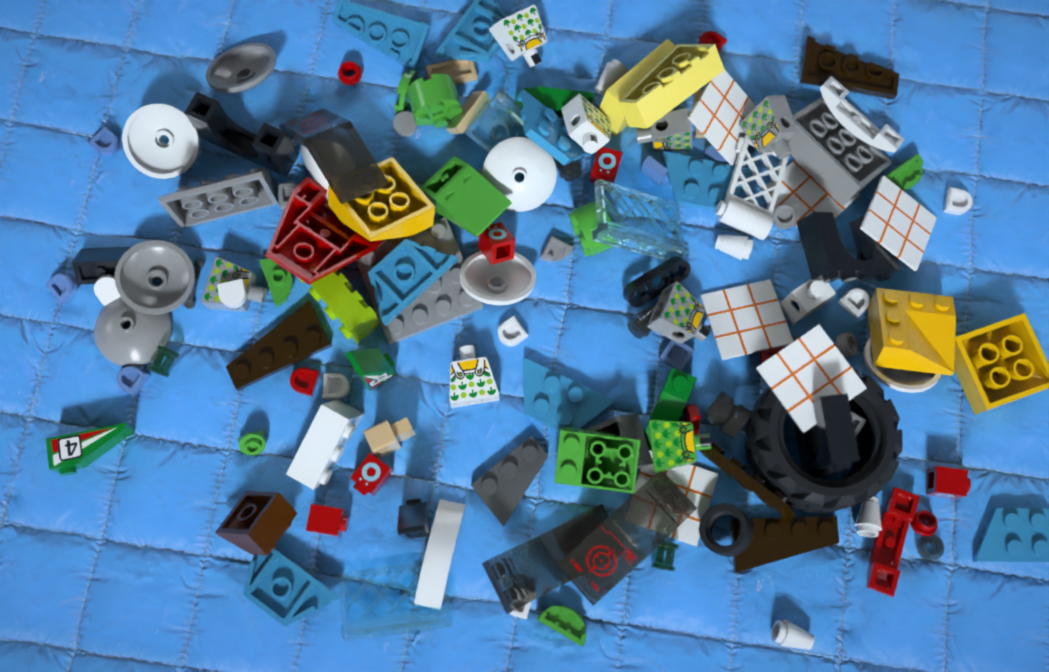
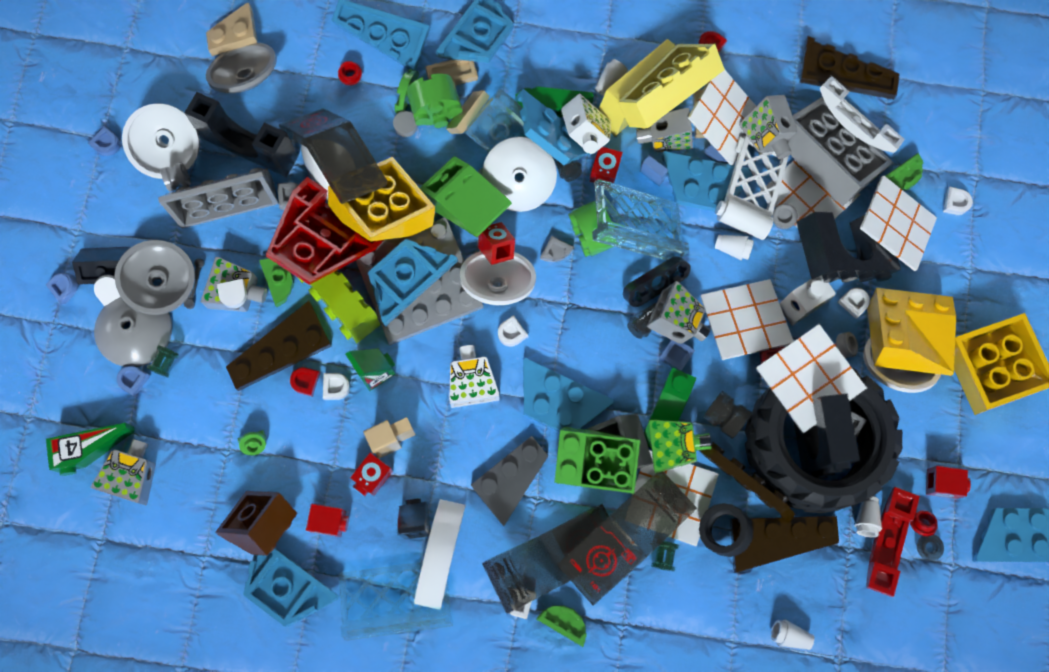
white wedge [286,399,364,490] -> none
white torso [489,4,547,68] -> none
red tile [683,404,700,435] -> none
none -> light grey torso [91,439,155,505]
none -> light grey wheel [161,162,190,192]
none -> tan wing [206,3,258,56]

